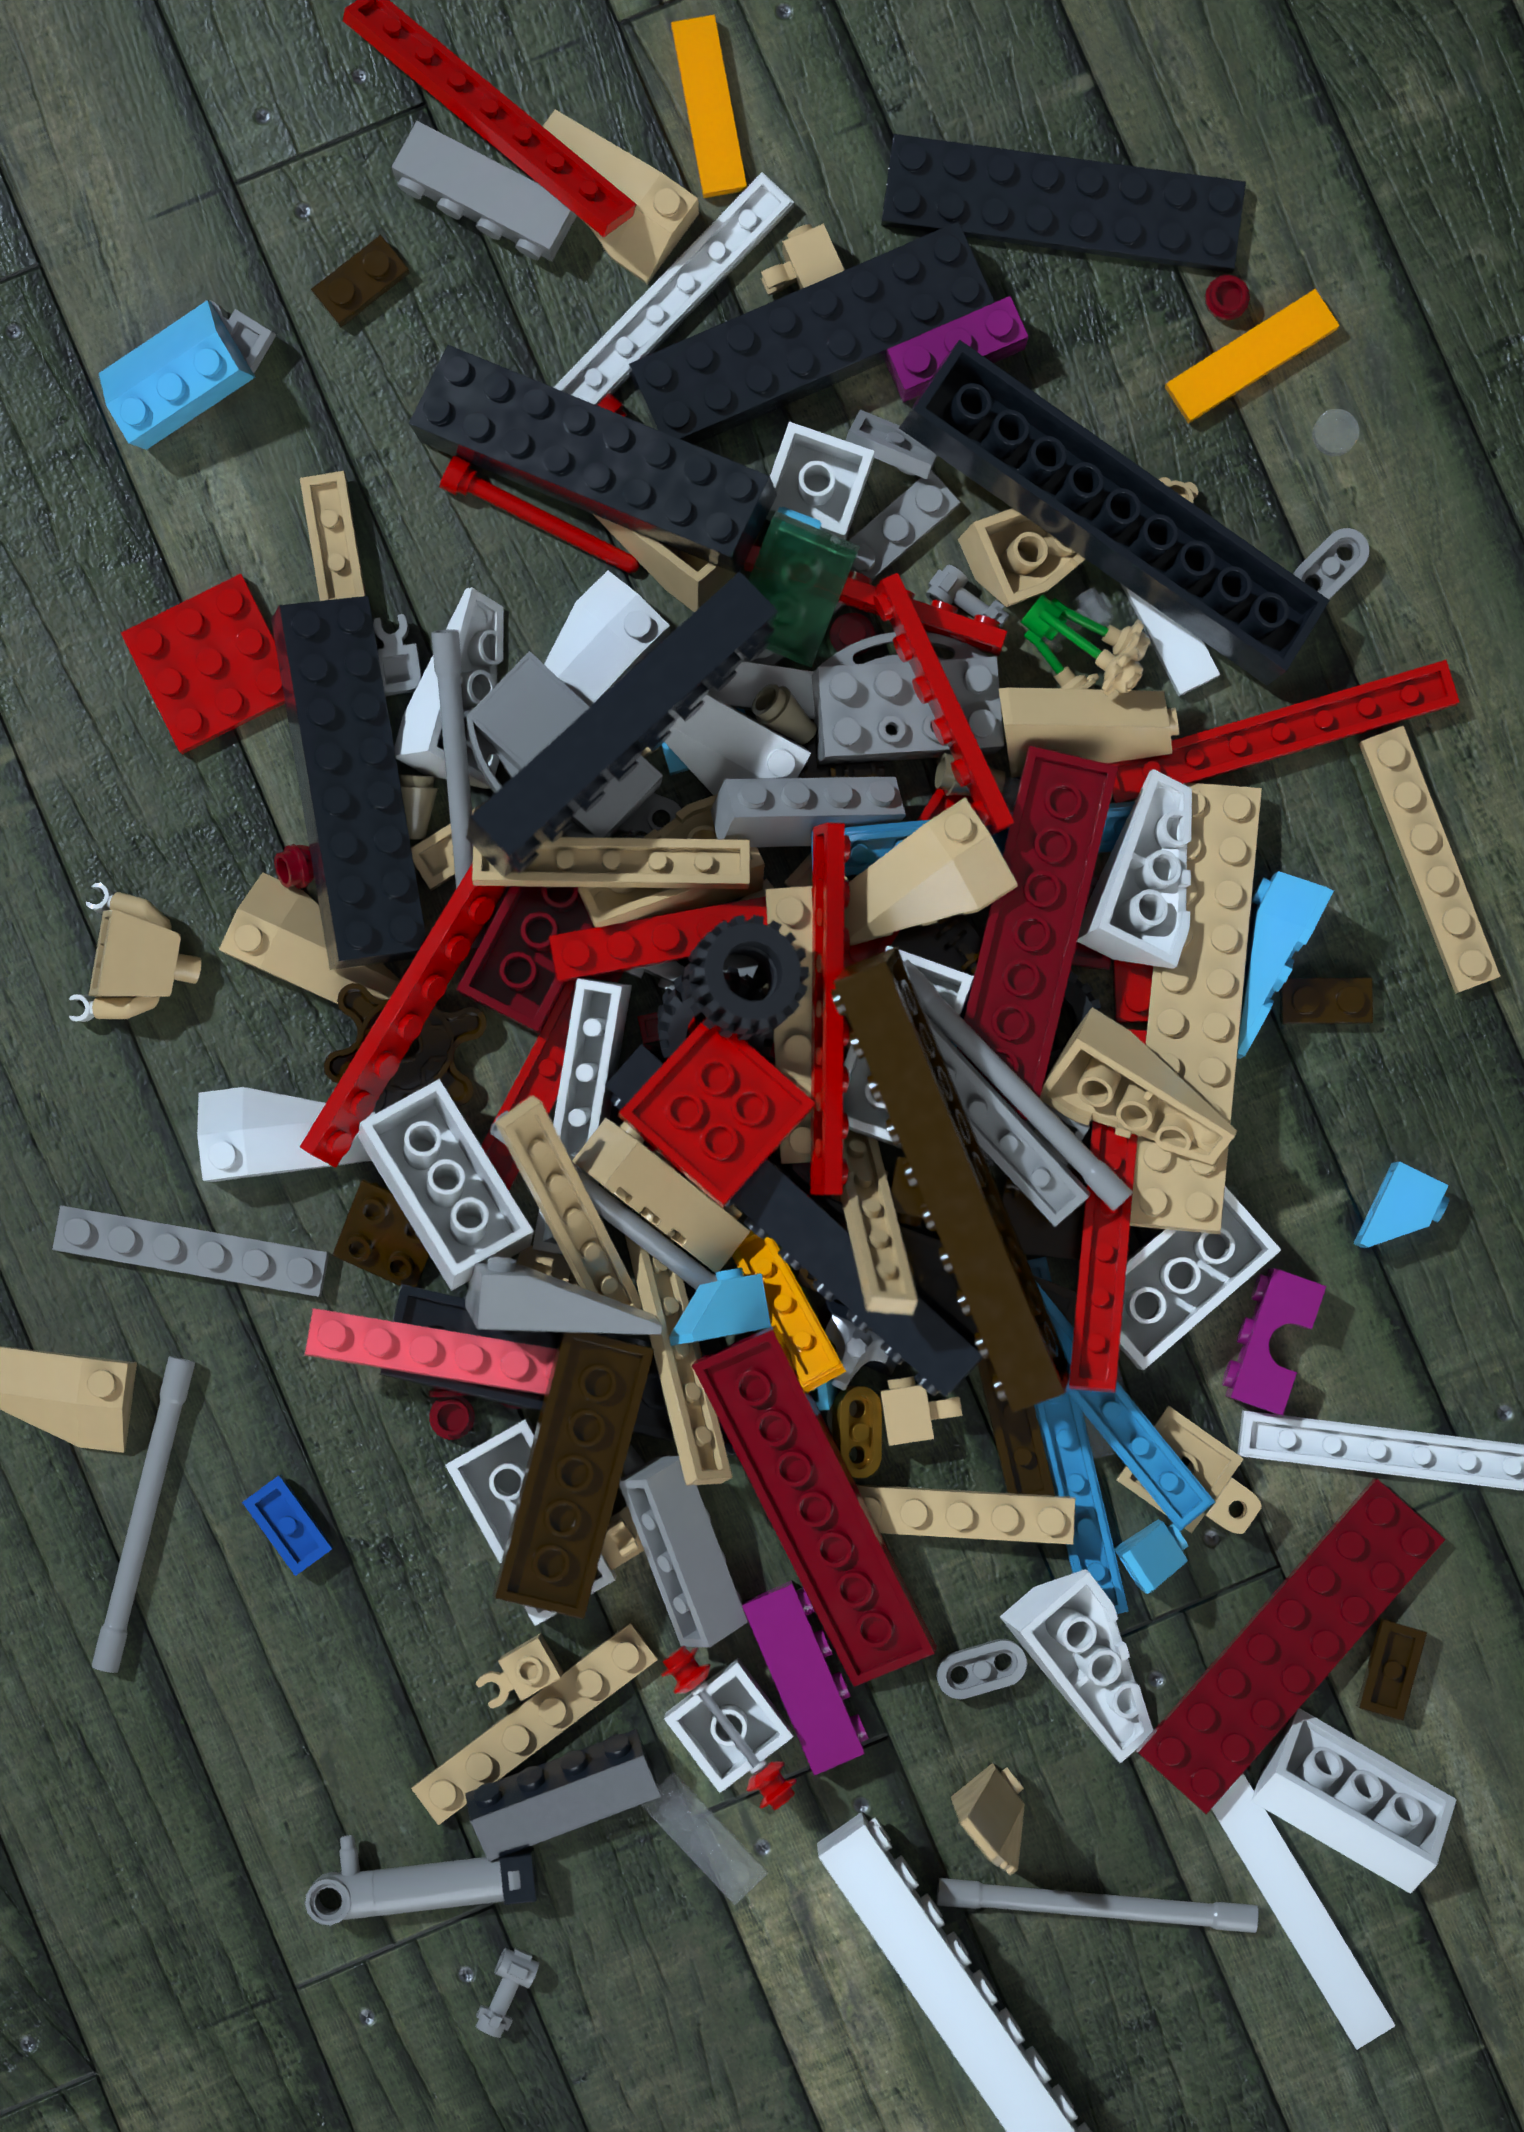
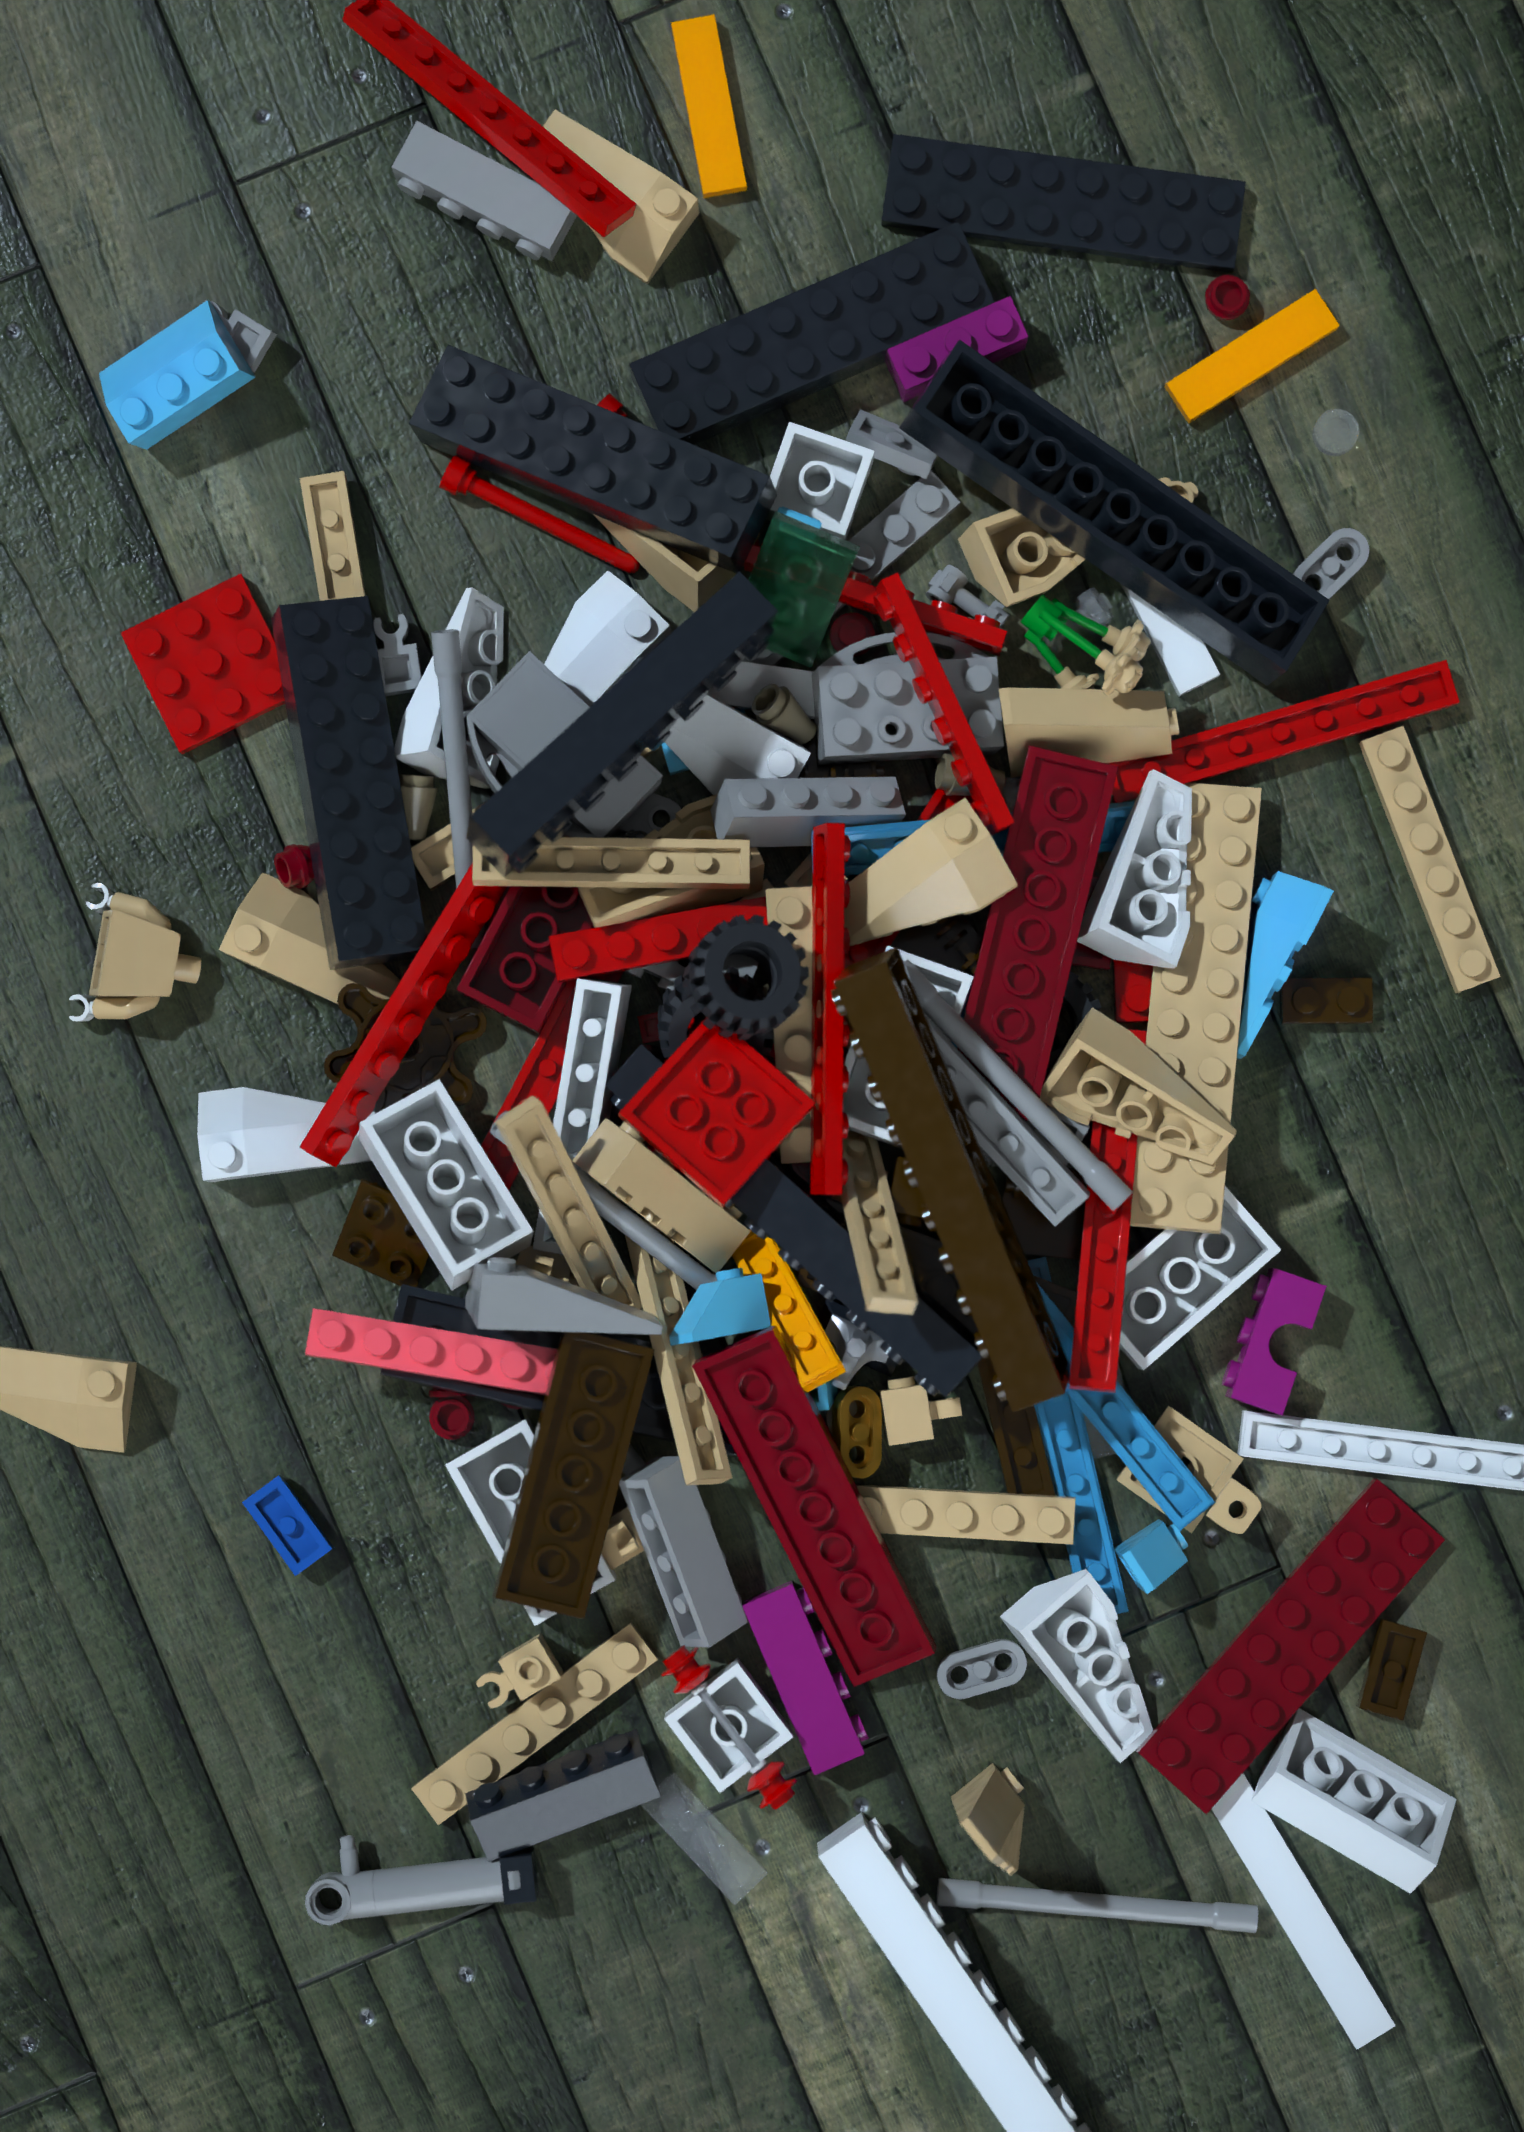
light grey plate [52,1205,329,1297] -> none
light grey piece [91,1356,195,1673] -> none
dark brown plate [311,234,410,328] -> none
light grey bar [476,1948,539,2038] -> none
white tile [553,172,794,405] -> none
tan brick [761,223,844,296] -> none
medium azure slope [1353,1161,1449,1248] -> none

